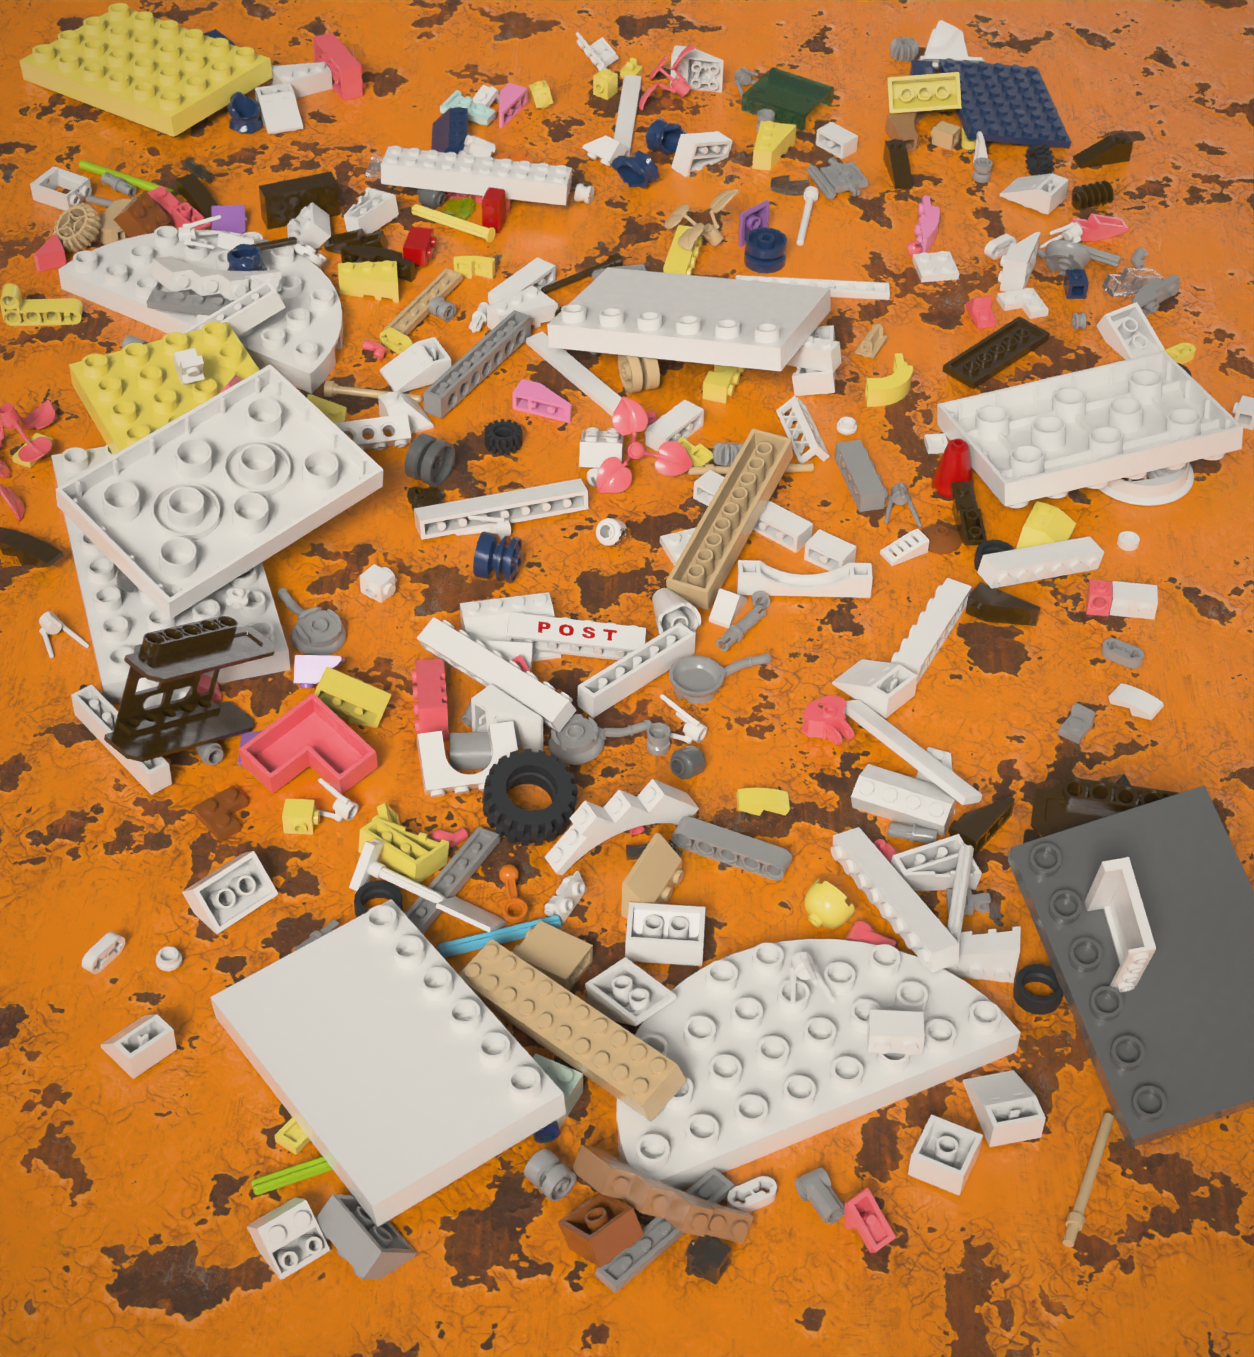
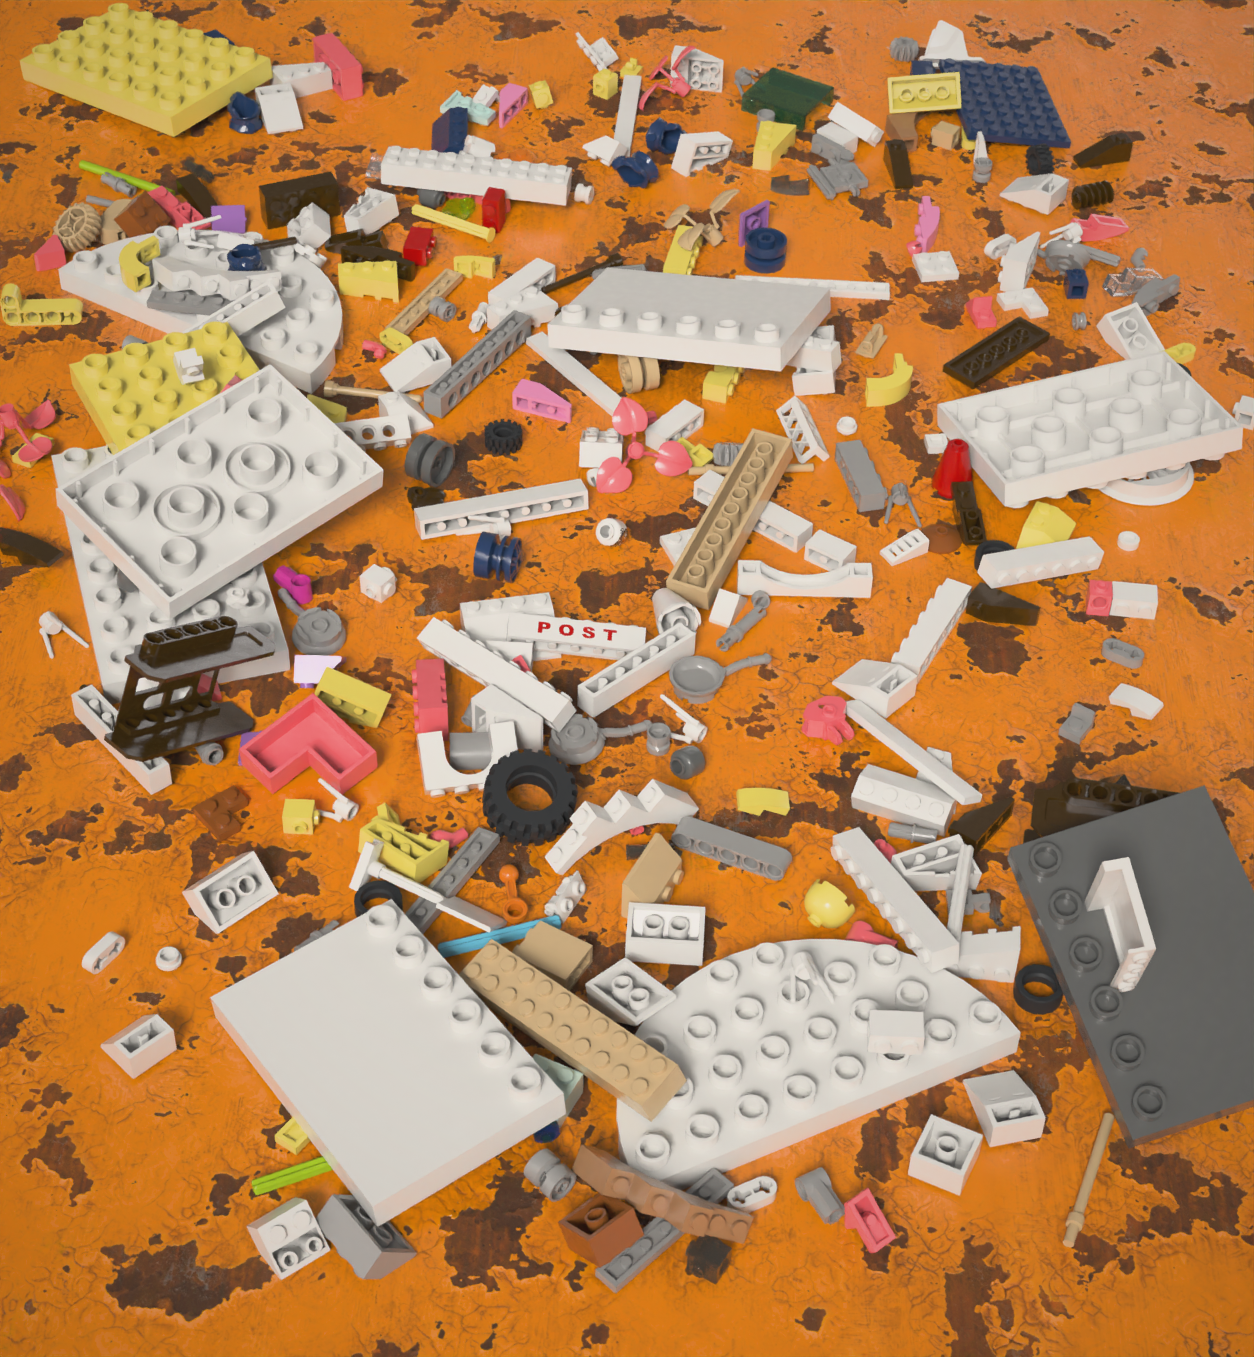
white window [30,166,92,210] -> none
white piece [796,186,819,246] -> none
none -> light yellow arch [119,236,160,292]
none -> dark pink piece [273,565,313,604]
none -> light grey hinge [811,133,854,163]
none -> white slope [828,102,884,147]

